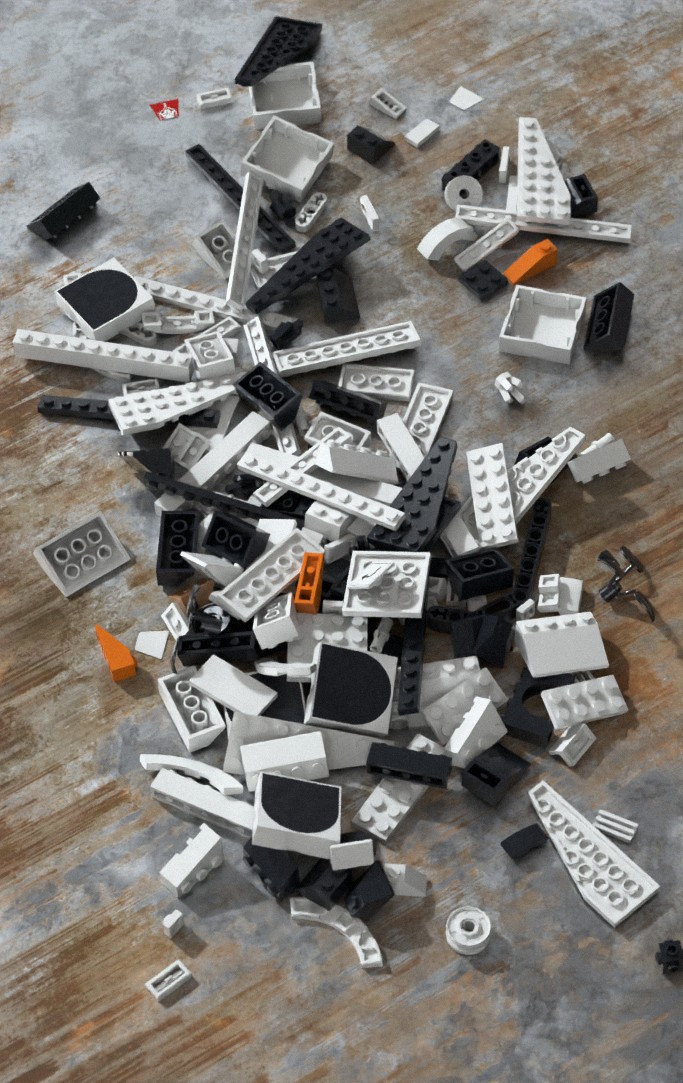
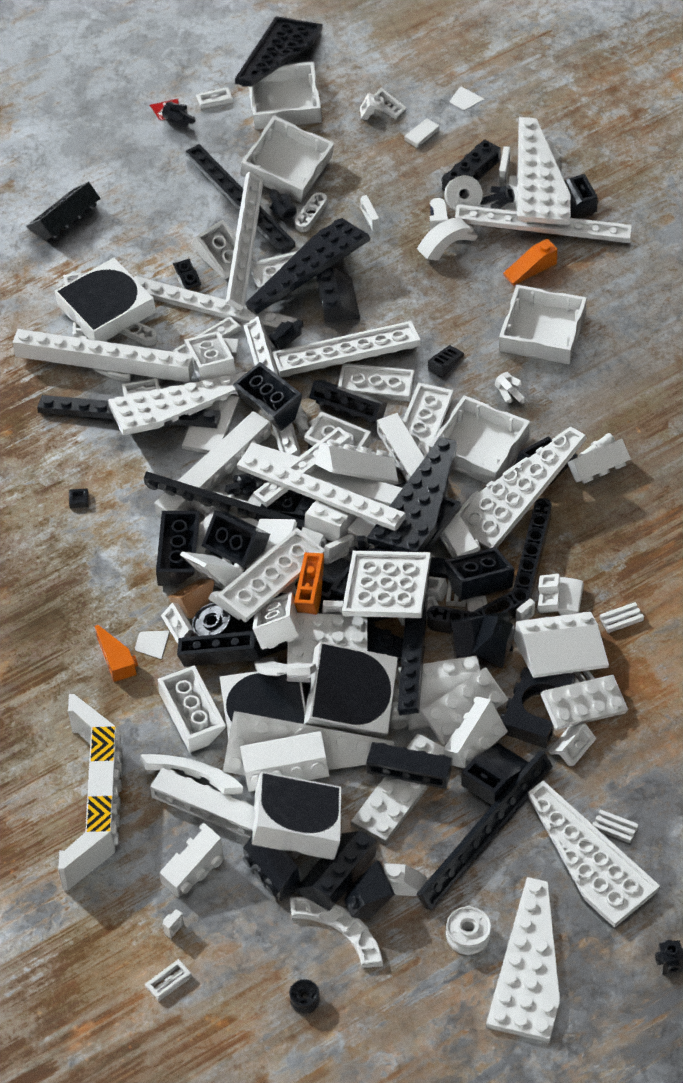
white slope [33,511,131,597] -> none
black wedge [117,448,175,477] -> none
white slope [141,310,215,334] -> none
white slope [162,423,211,471] -> none
black plant [170,584,223,674] -> none
white tile [189,654,278,716] -> none
white plate [251,249,268,274] -> none
white slope [330,839,374,870] -> none
white piece [346,562,395,589] -> none
black slope [347,125,395,164] -> none
white pin [370,617,393,654] -> none
white tile [454,217,519,272] -> none
black plate [458,260,508,301] -> none
white plate [466,443,519,551] -> none
black slope [500,823,549,859] -> none
black slope [583,282,634,354] -> none
black plant [597,546,655,622] -> none
none -> white slope [58,694,123,890]
none -> black tile [69,488,89,508]
none -> black rock [162,101,196,127]
none -> black slope [173,258,201,290]
none -> black wheel [289,979,320,1014]
none -> white bracket [360,93,384,120]
none -> black plate [416,751,553,910]
none -> black slope [428,345,464,377]
none -> white tile [429,395,530,484]
none -> white leg [430,198,448,231]
none -> black rock [480,185,515,209]
none -> white wing [486,877,560,1043]
none -> white tile [600,602,644,633]

